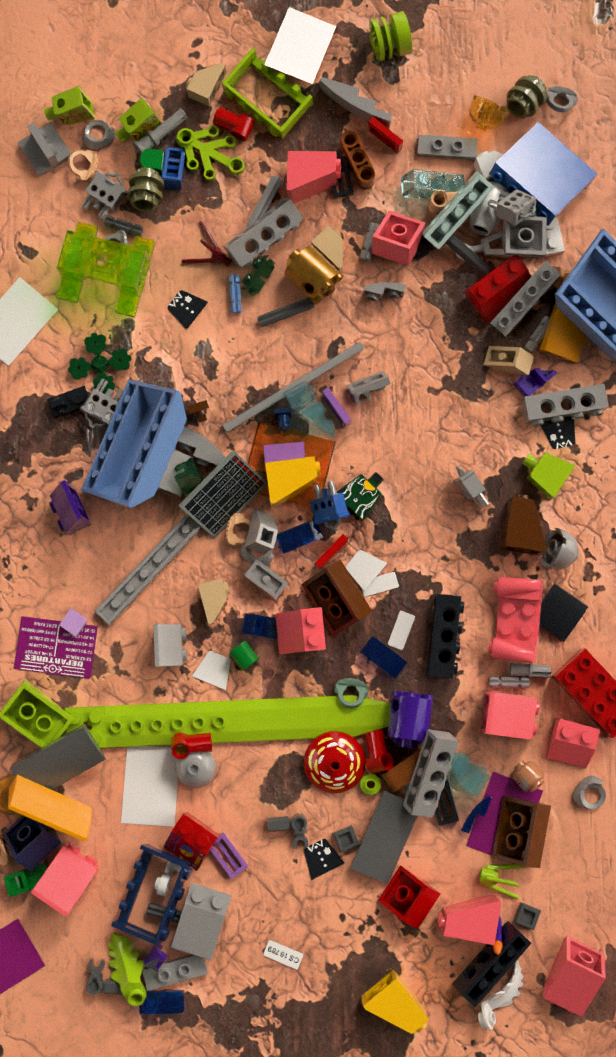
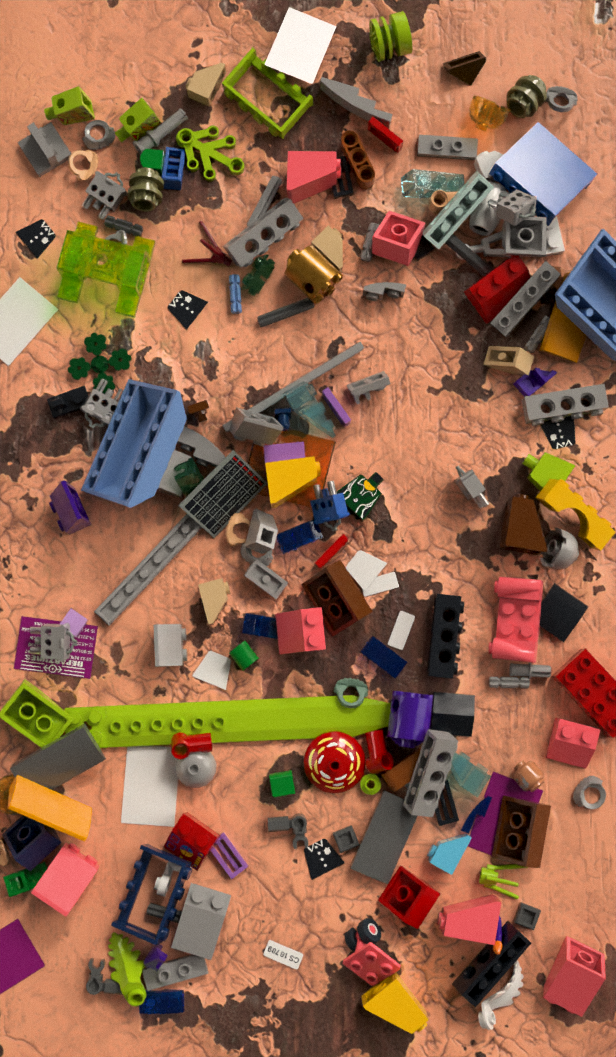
red piece [213,107,255,141] -> none
coral slope [480,691,540,740] -> none
none -> black sticker [16,219,56,259]
none -> light grey piece [30,623,77,662]
none -> light grey slope [229,407,283,446]
none -> green piece [269,770,296,797]
none -> coral plate [343,918,401,986]
none -> medium azure slope [427,833,472,875]
none -> black slope [430,692,475,737]
none -> dark brown slope [443,51,486,85]
none -> yellow arch [536,479,616,551]

